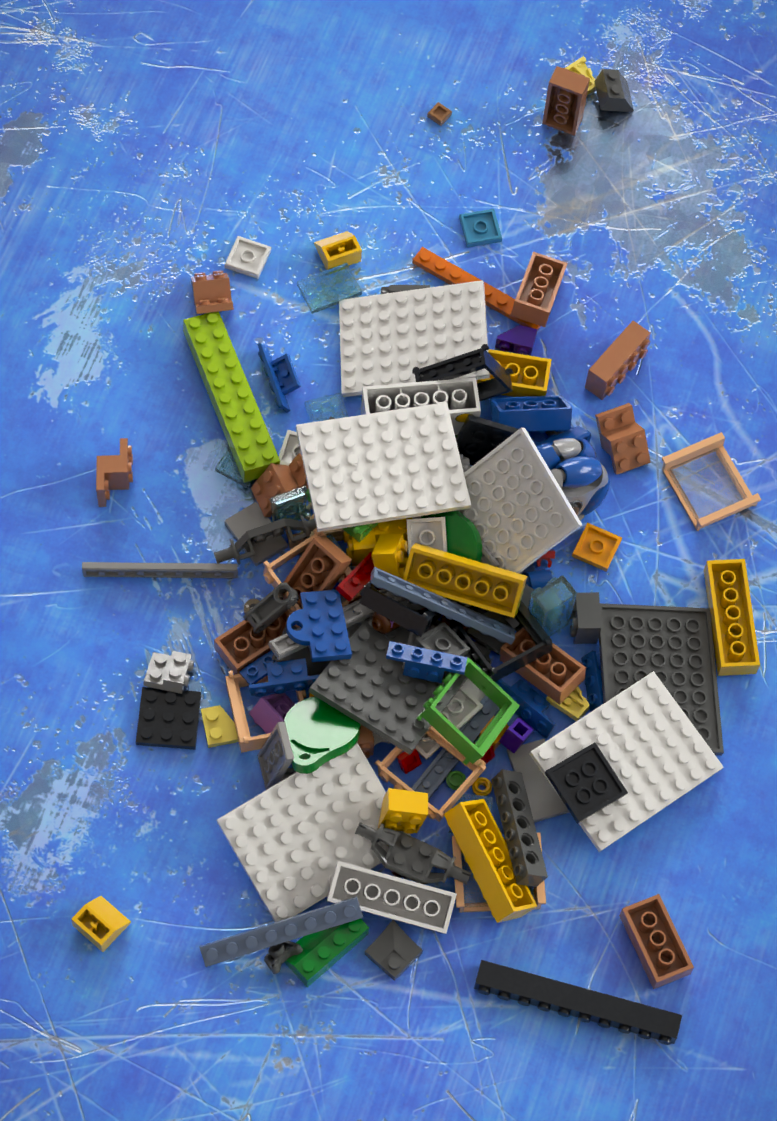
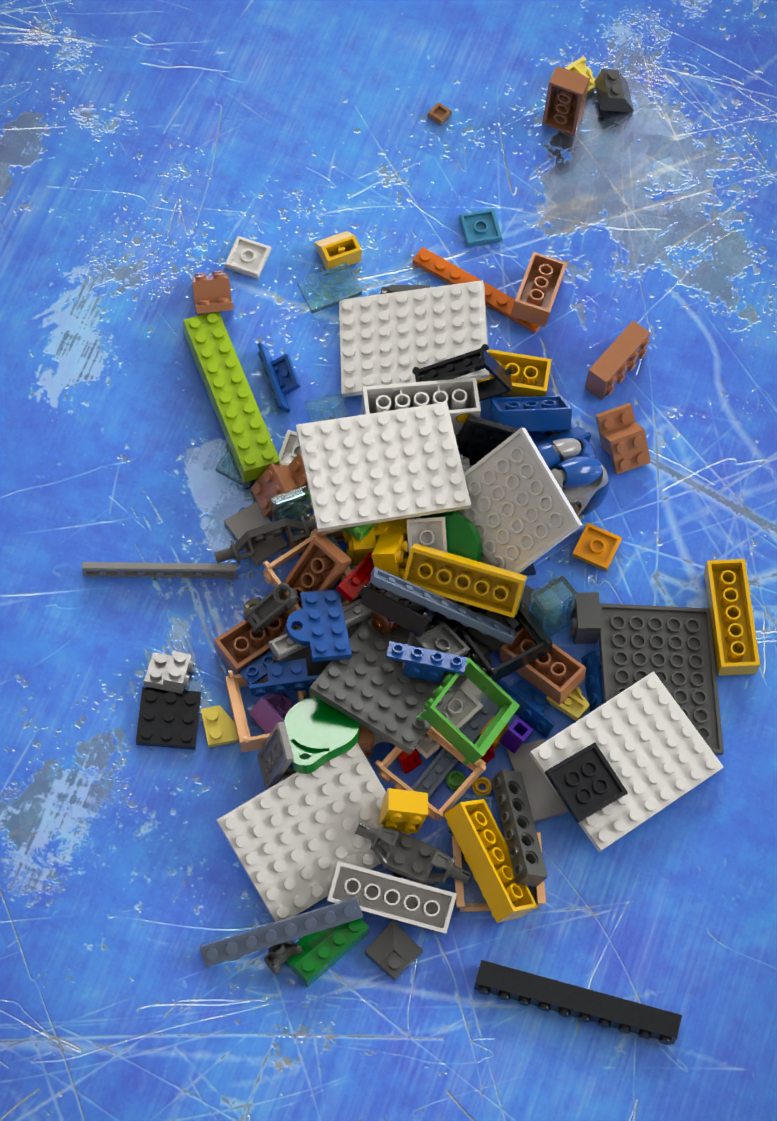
yellow slope [71,896,131,952] -> none
nougat bracket [96,438,133,507] -> none
dark purple slope [495,325,537,356] -> none
blue brick [525,569,553,590] -> none
red tile [537,549,555,567] -> none
nougat brick [619,894,694,989] -> none
clear piece [662,432,761,531] -> none

